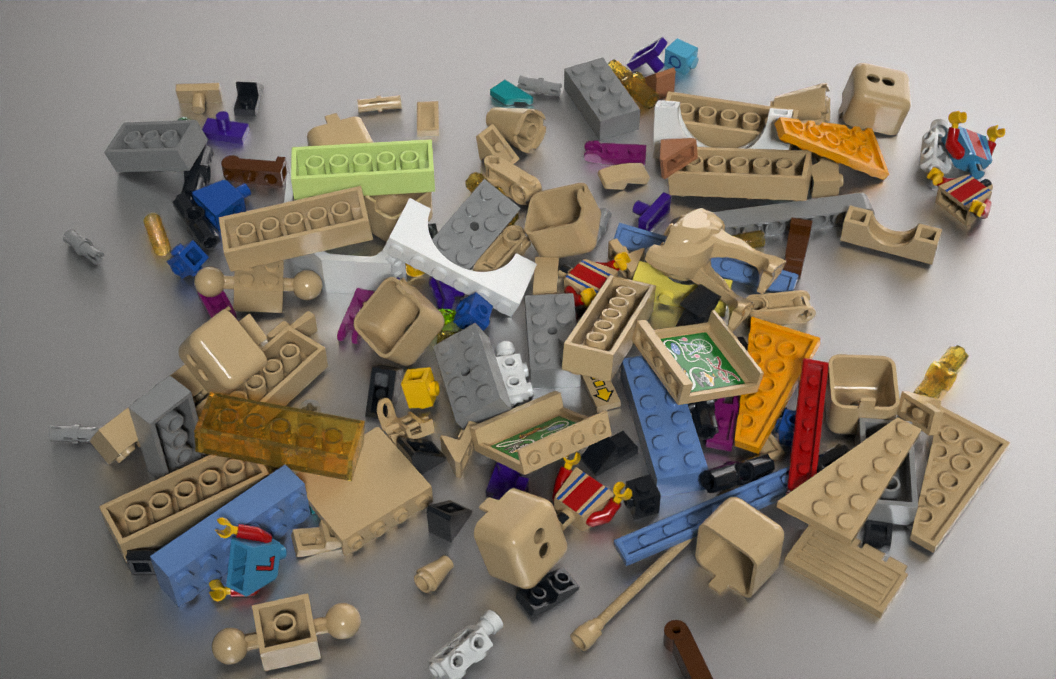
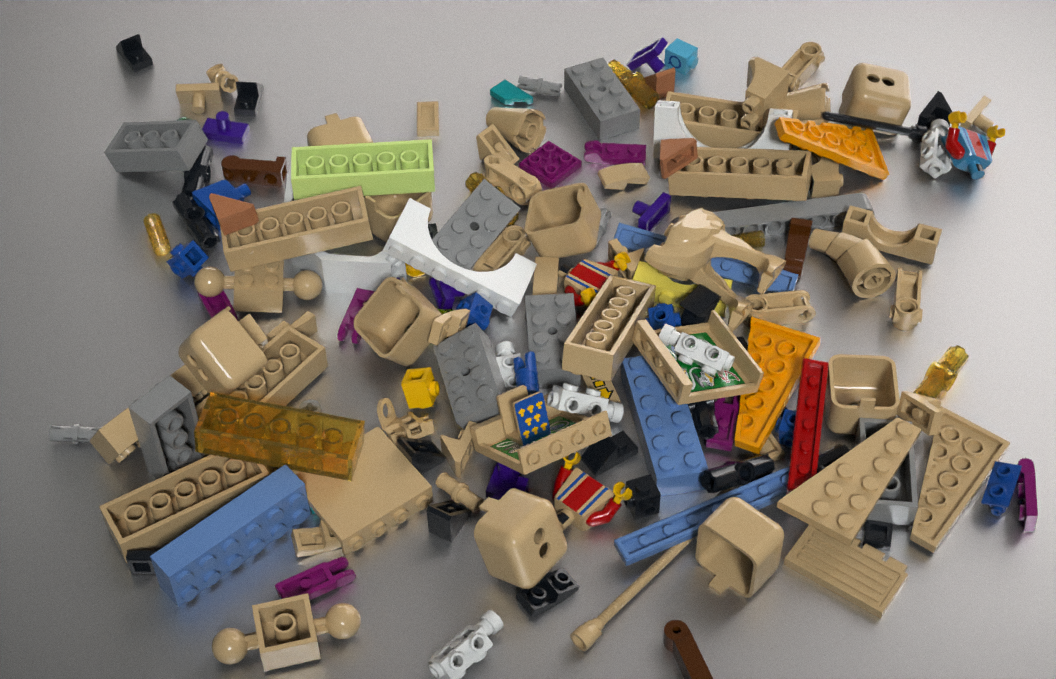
light grey pin [63,229,104,265] -> none
dark azure torso [209,517,287,601] -> none
tan pin [357,95,402,113] -> none
black slope [365,365,403,419] -> none
tan cone [414,555,454,593] -> none
torso [926,167,993,227] -> none
none -> black slope [116,34,153,72]
none -> tan connector [206,64,239,93]
none -> nougat slope [209,193,259,236]
none -> magenta hinge [275,556,356,600]
none -> tan slope [428,309,470,345]
none -> tan pin [435,472,484,514]
none -> piece [496,385,551,446]
none -> blue hinge [513,351,540,396]
none -> magenta tile [519,141,582,189]
none -> white brick [547,383,624,423]
none -> blue brick [645,303,682,330]
none -> white brick [659,324,735,376]
none -> tan hips [741,57,790,130]
none -> tan piece [782,42,825,92]
none -> tan piece [809,228,896,298]
none -> black piece [822,111,927,143]
none -> tan piece [889,268,923,331]
none -> black slope [917,91,952,130]
none -> tan tile [960,95,994,134]
none -> blue hinge [981,461,1022,516]
none -> magenta hinge [1017,458,1038,532]

